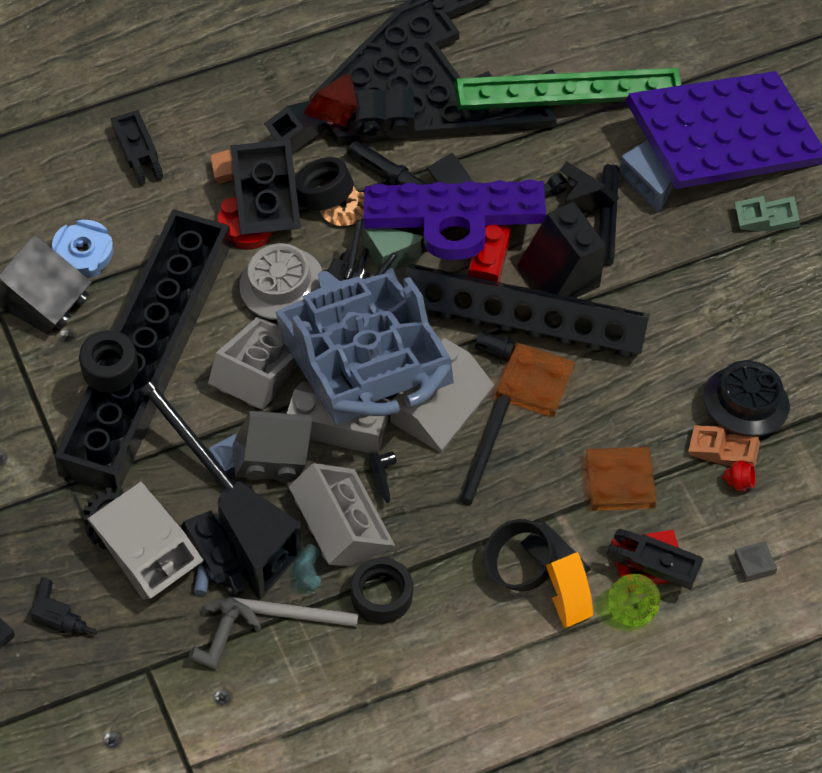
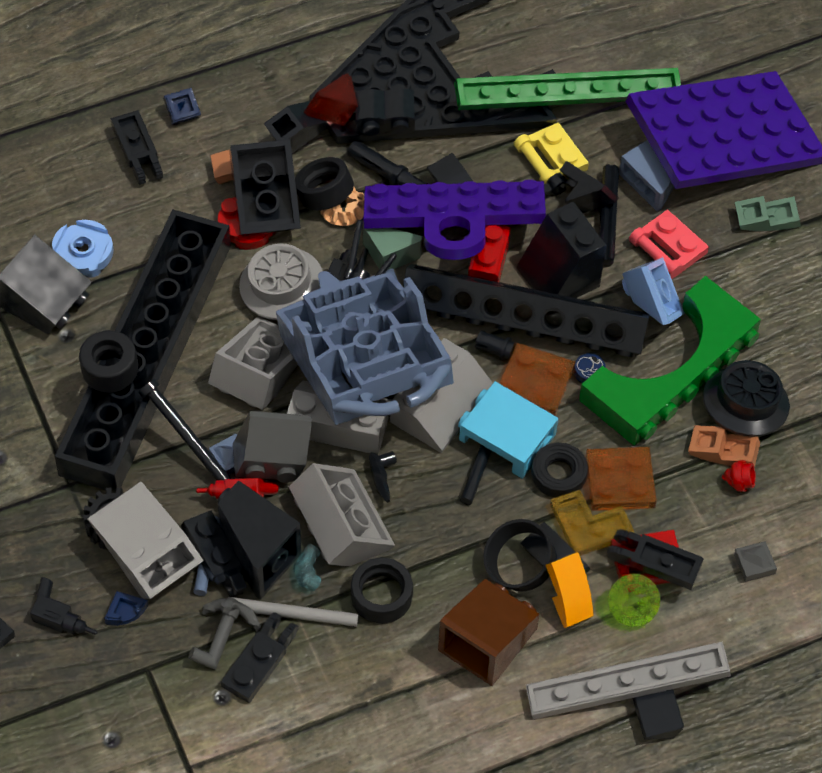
none -> dark blue tile [105,591,148,626]
none -> dark blue tile [163,87,201,125]
none -> red piece [196,478,279,499]
none -> black hinge [221,612,299,703]
none -> reddish brown slope [438,579,539,686]
none -> medium azure panel [458,381,559,479]
none -> light yellow plate [513,122,589,184]
none -> light grey tile [526,641,731,720]
none -> black tyre [531,442,588,498]
none -> clear yellow tile [550,490,635,556]
none -> dark blue tile [574,353,606,383]
none -> green arch [579,276,761,446]
none -> light blue slope [622,257,685,325]
none -> coral plate [629,209,709,279]
none -> black slope [632,689,684,740]

